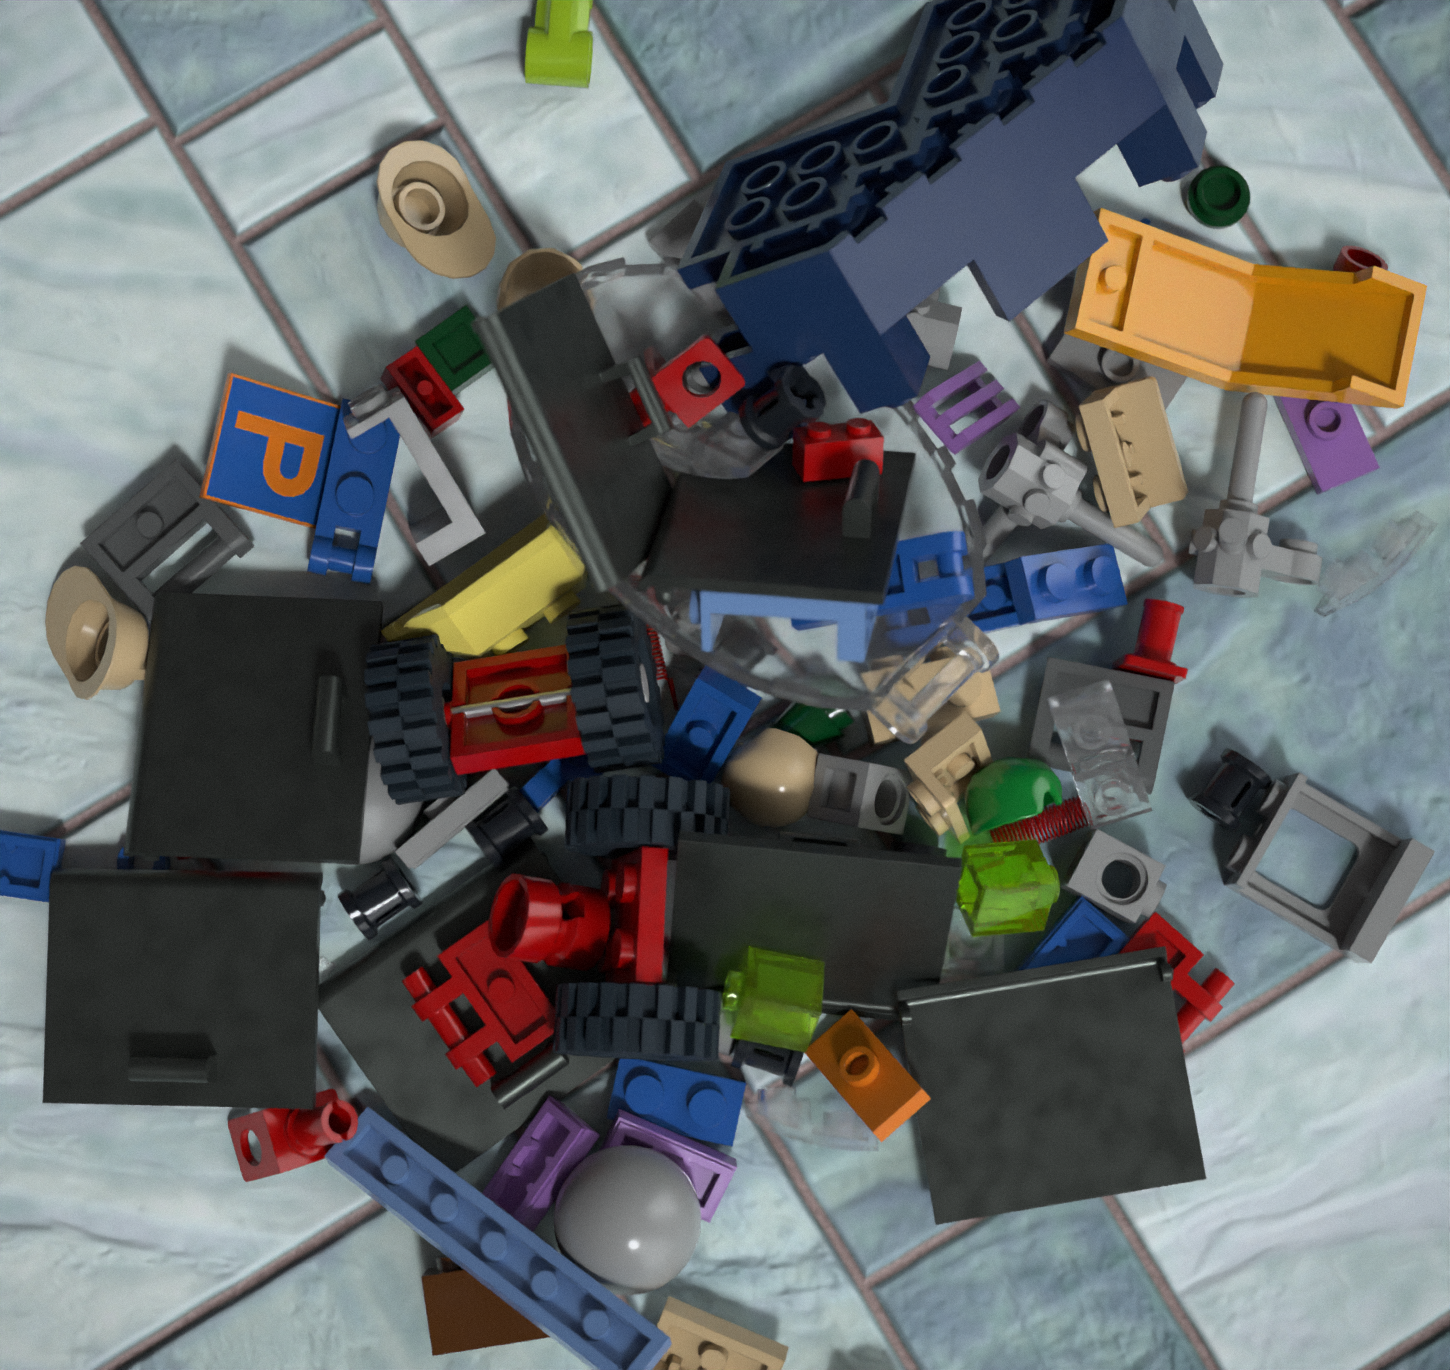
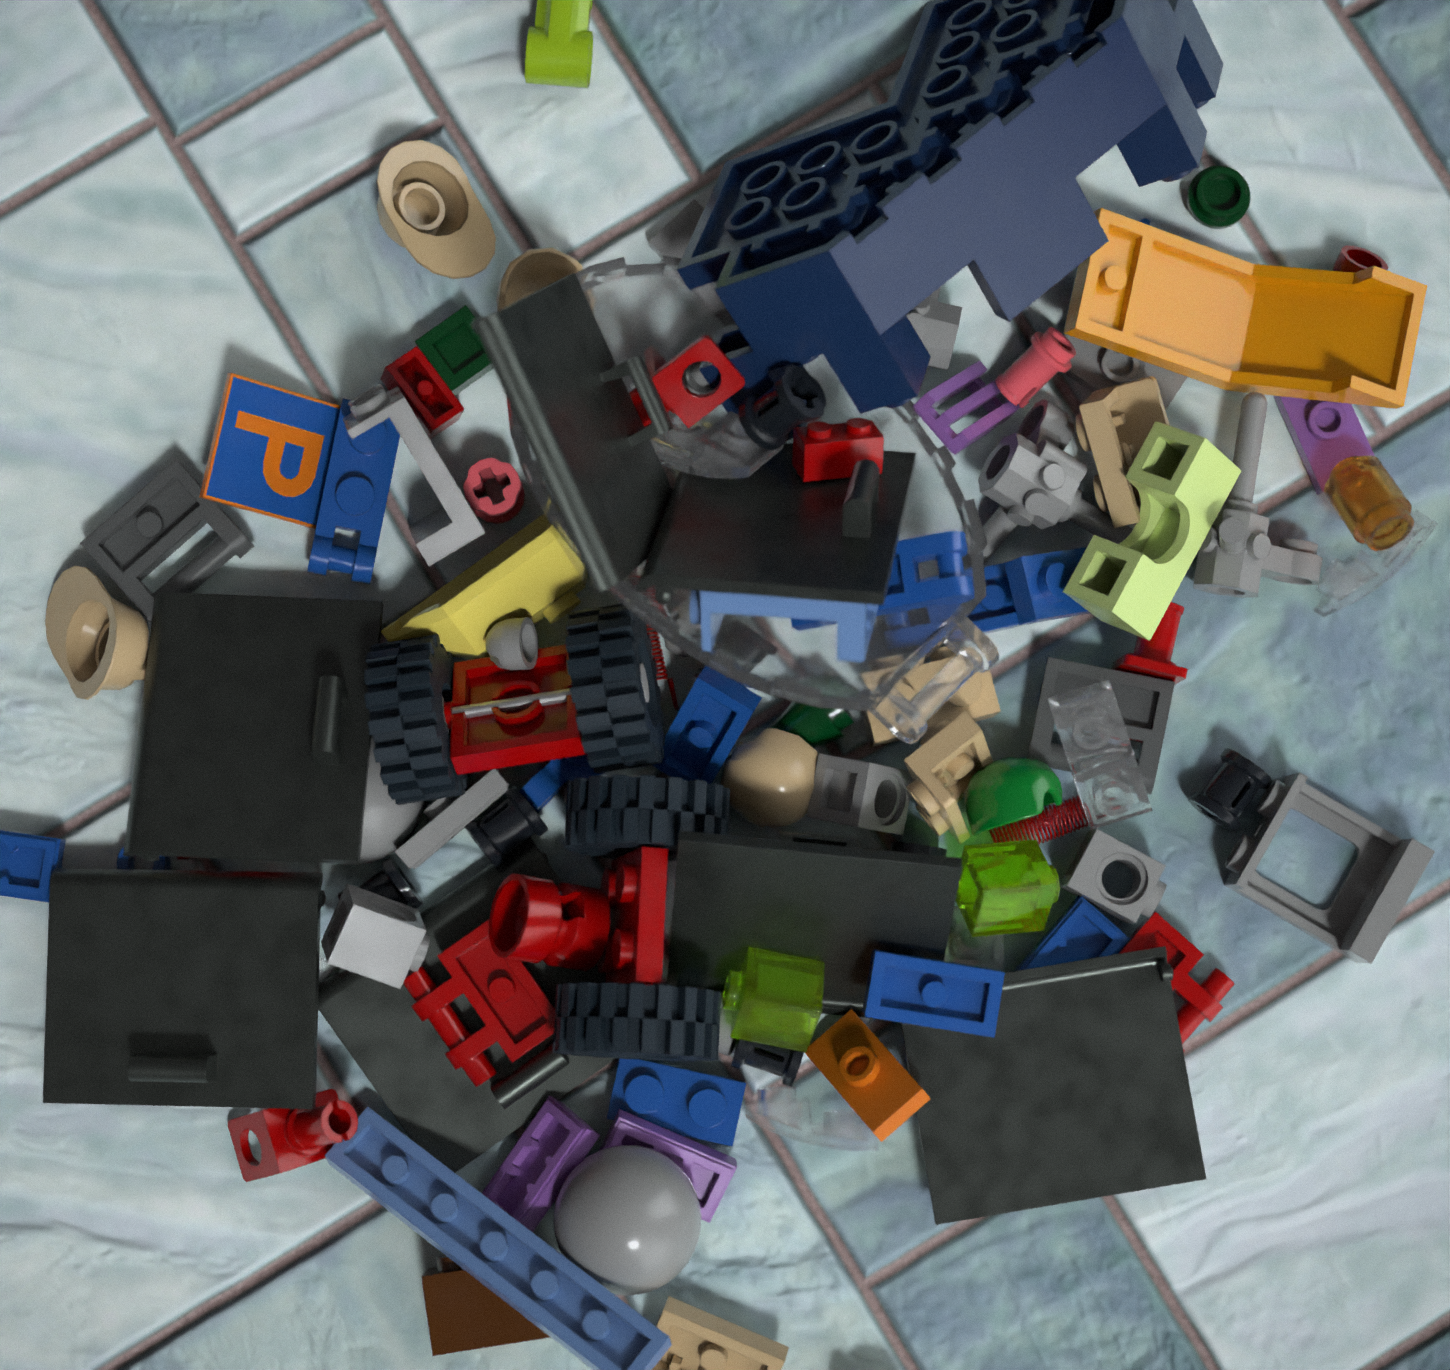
none -> light grey brick [321,884,430,989]
none -> coral bush [463,457,525,524]
none -> light grey hinge [485,617,538,670]
none -> blue plate [862,949,1005,1038]
none -> coral pin [995,327,1076,408]
none -> yellowish green arch [1063,421,1241,641]
none -> clear orange brick [1324,455,1414,551]

